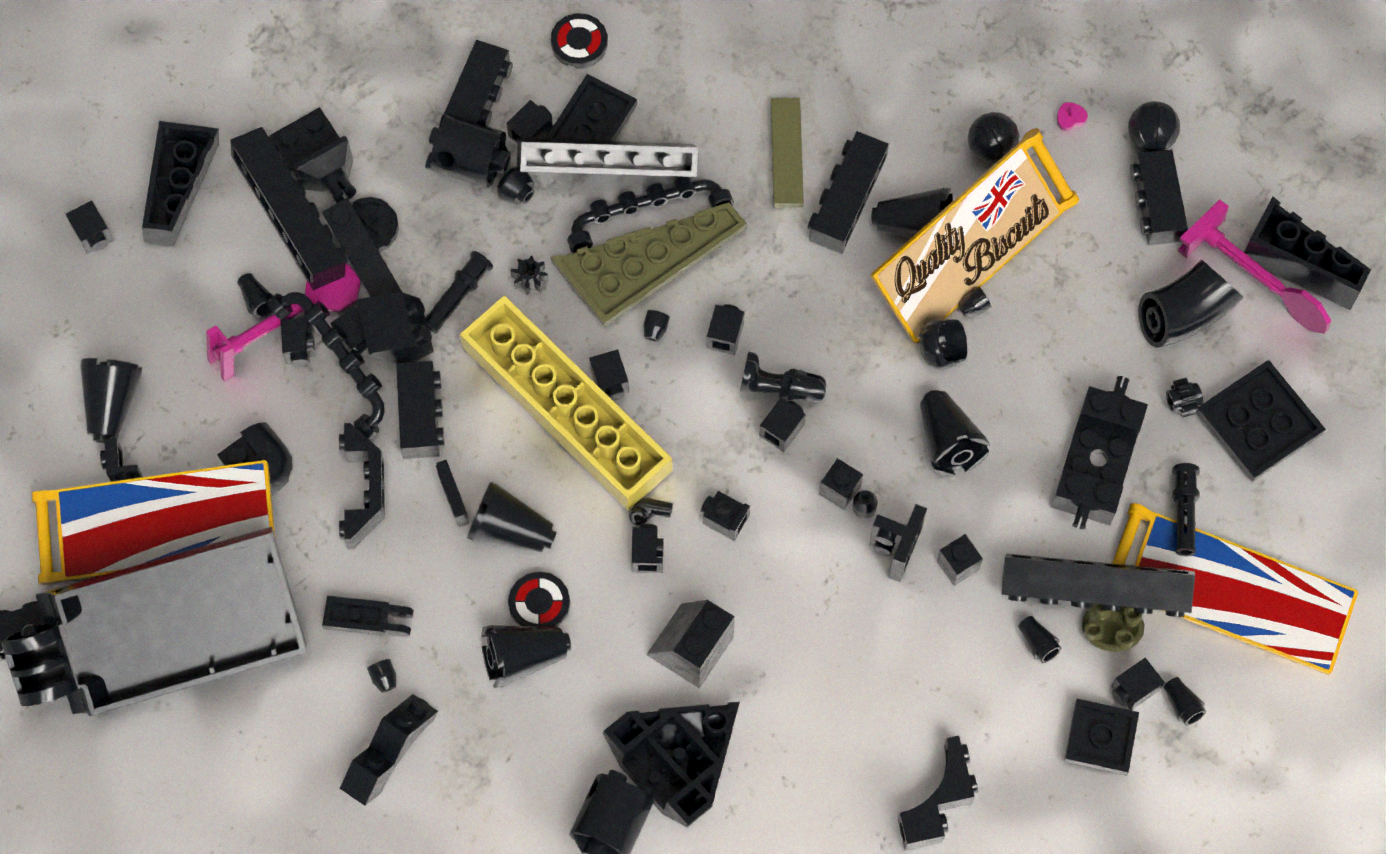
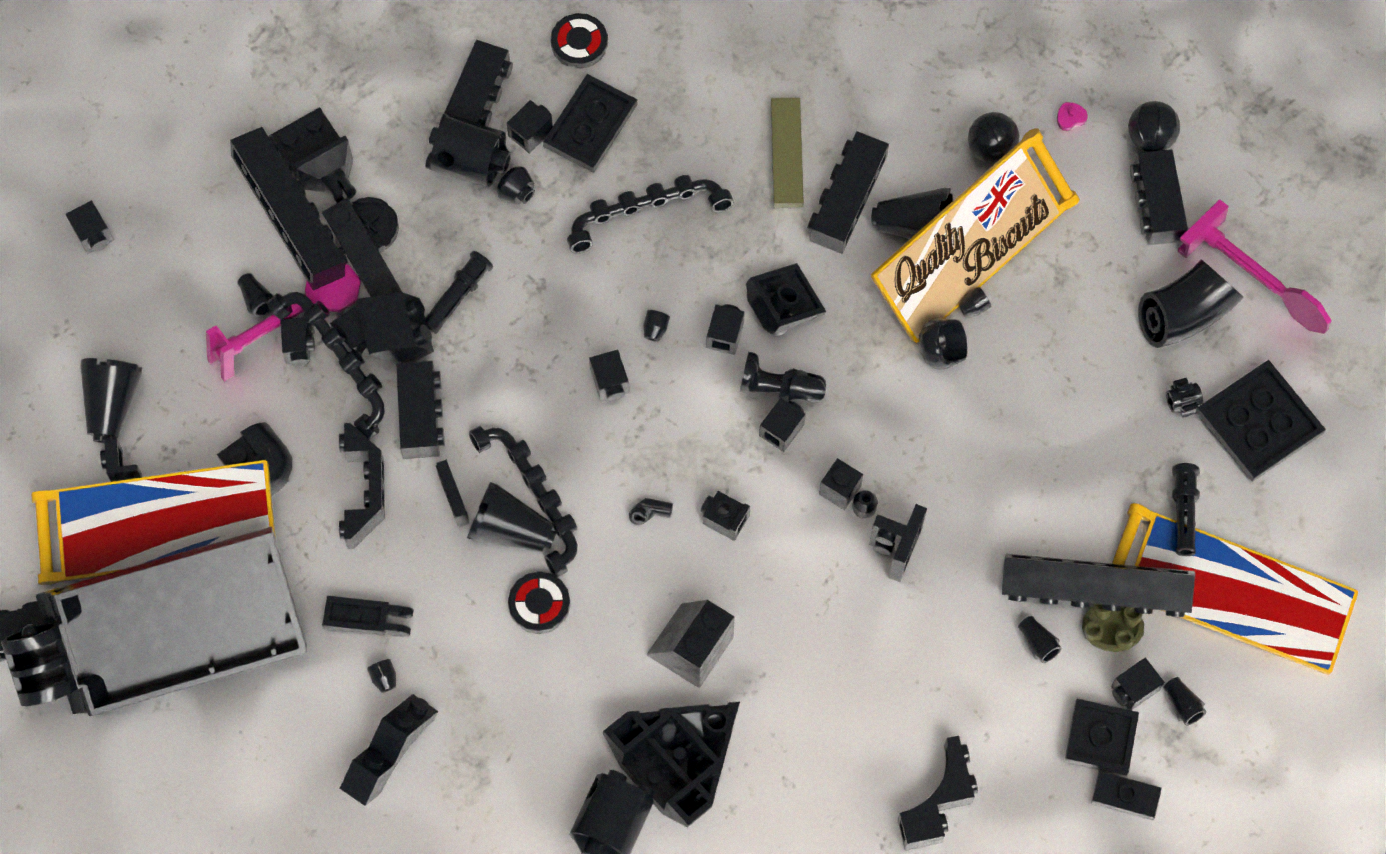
black wedge [142,121,219,246] -> none
light yellow brick [460,295,673,511] -> none
black cone [481,625,571,688] -> none
black gear [511,255,548,295] -> none
brick [516,138,698,177] -> none
olive wing [551,202,747,327] -> none
black brick [632,524,664,573] -> none
black cone [920,390,990,476] -> none
black brick [937,534,983,586] -> none
black brick [1051,376,1148,529] -> none
black wedge [1244,196,1371,310] -> none
none -> black bar [469,426,578,577]
none -> black slope [746,263,826,336]
none -> black plate [1091,771,1162,820]

